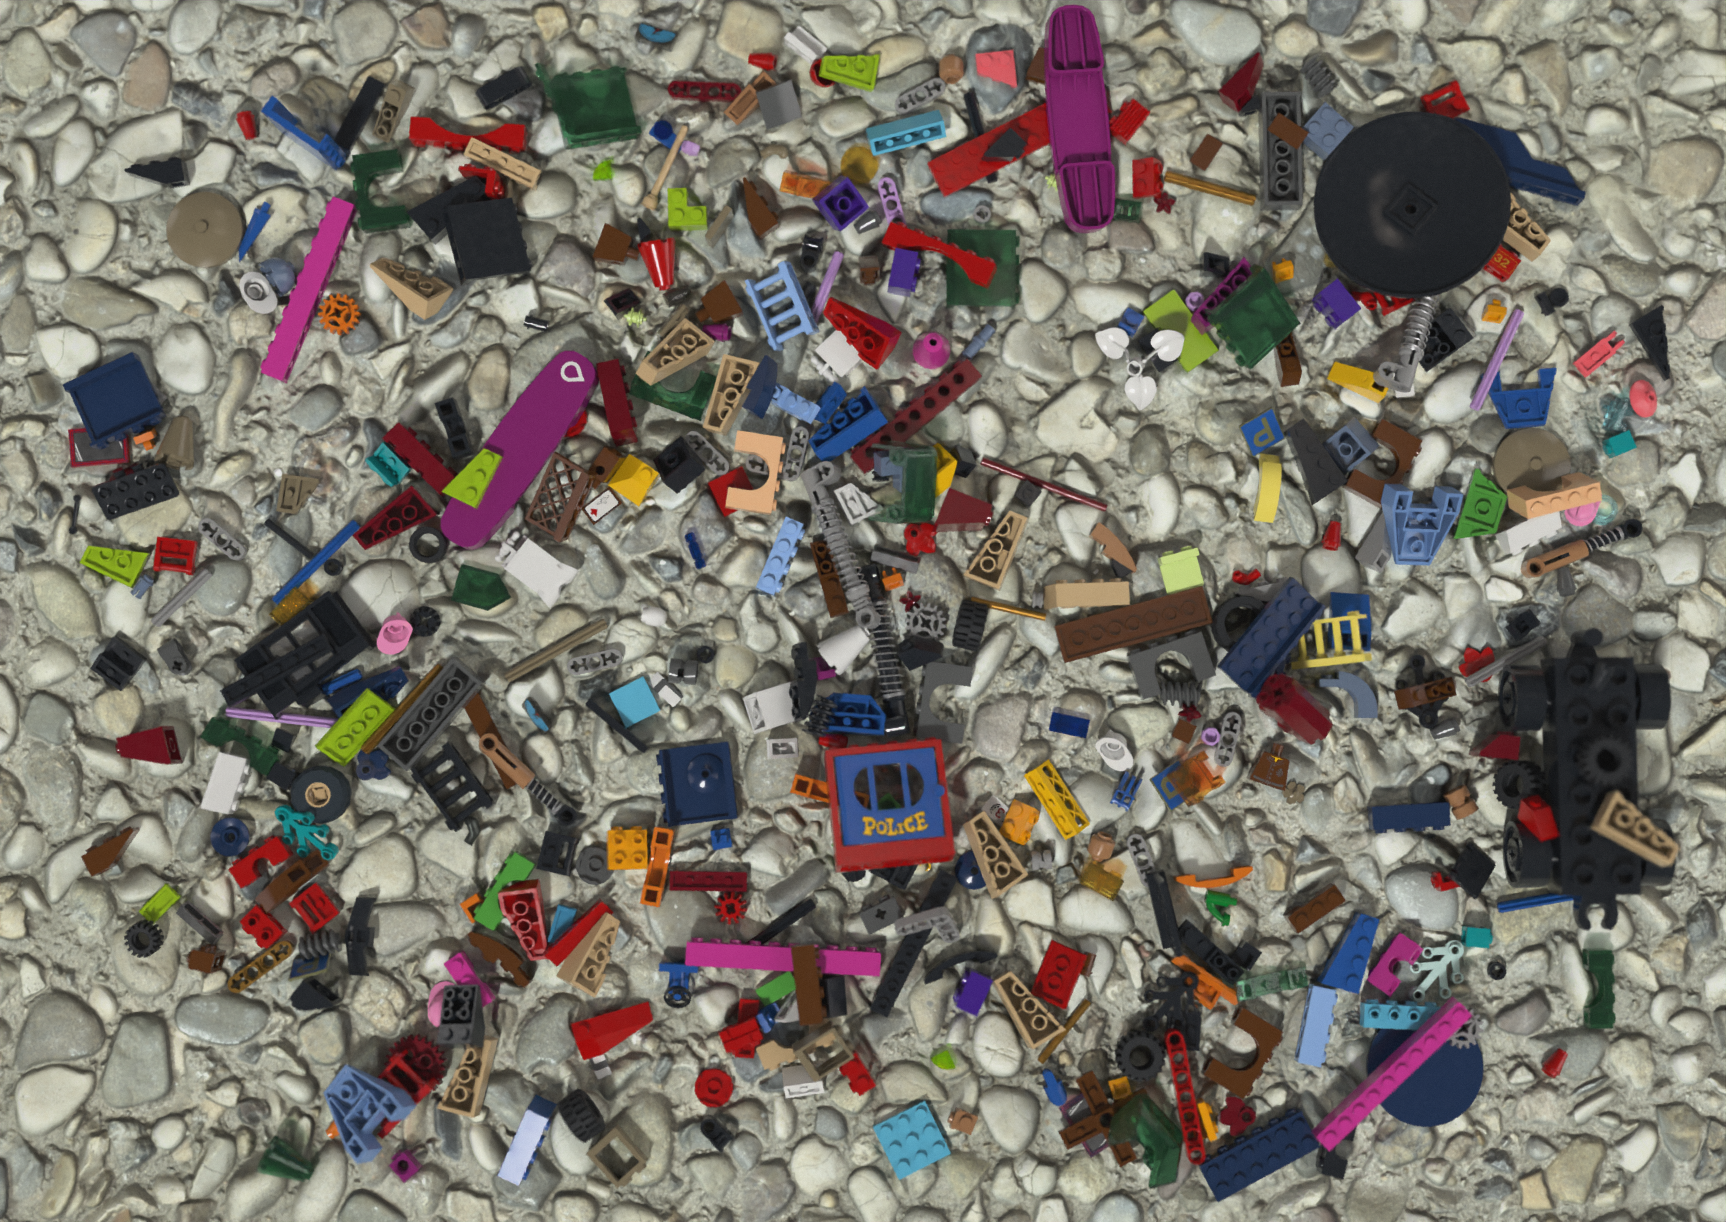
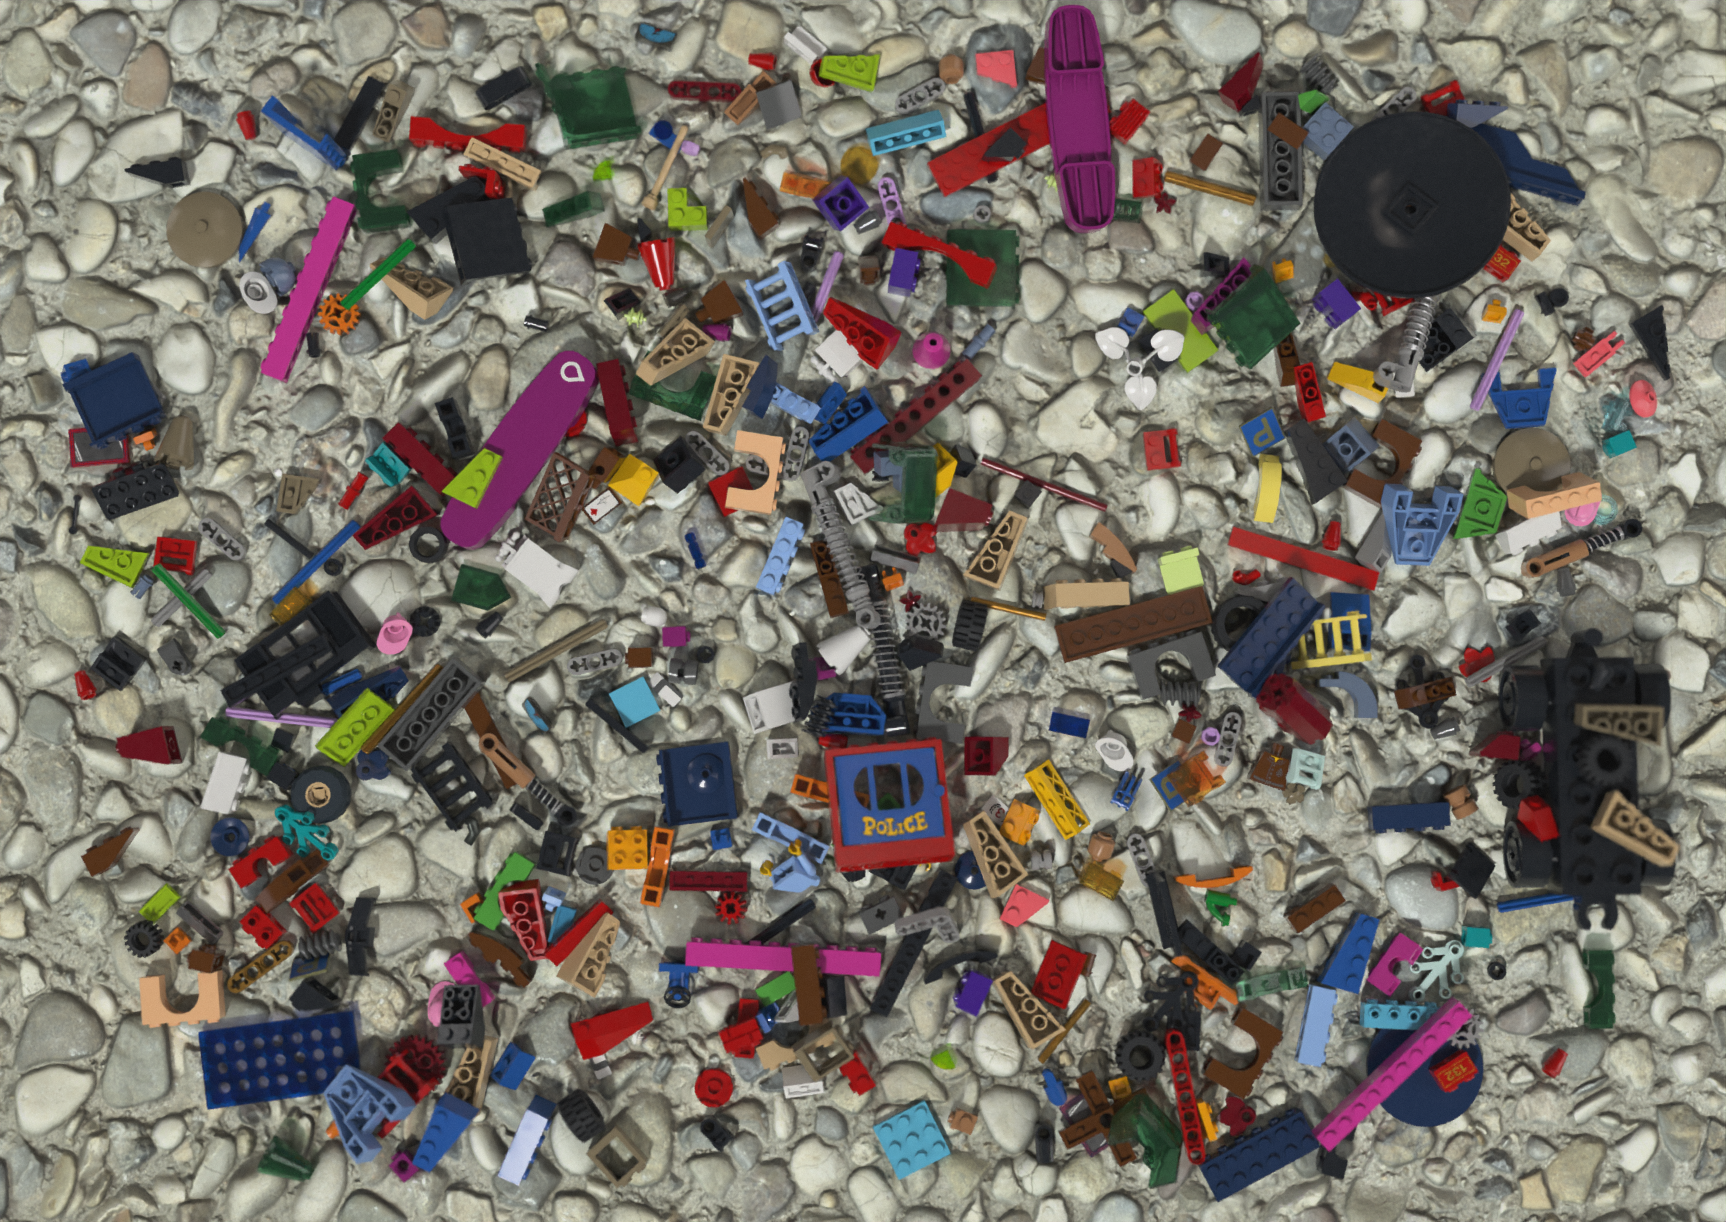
none -> blue bracket [60,359,91,383]
none -> red cone [74,670,97,700]
none -> light nougat arch [139,970,226,1028]
none -> green axle [152,564,226,639]
none -> orange tile [163,926,193,955]
none -> clear blue piece [198,1010,361,1110]
none -> black pin [306,332,322,358]
none -> red pin [338,472,369,510]
none -> green axle [340,239,416,310]
none -> blue wedge [412,1092,480,1173]
none -> black cone [475,611,503,639]
none -> blue panel [490,1042,535,1090]
none -> black beam [509,802,544,831]
none -> clear green slope [542,191,605,227]
none -> light blue tile [542,886,567,912]
none -> reddish brown brick [625,647,653,668]
none -> magenta brick [662,626,691,647]
none -> light blue arch [752,812,830,864]
none -> light blue torso [760,839,820,893]
none -> dark red slope [964,737,1009,776]
none -> coral wing [999,884,1050,927]
none -> black piece [1034,1121,1054,1163]
none -> red plate [1142,429,1182,471]
none -> red tile [1227,527,1379,591]
none -> light aqua plate [1286,748,1325,790]
none -> red slope [1293,362,1326,422]
none -> bright green slope [1298,90,1329,115]
none -> light grey beam [1371,87,1416,121]
none -> red brick [1428,1049,1478,1092]
none -> dark blue slope [1447,100,1508,128]
none -> dark pink tile [1519,739,1542,761]
none -> reddish brown gear [1571,327,1596,351]
none -> dark tan wedge [1575,704,1664,747]

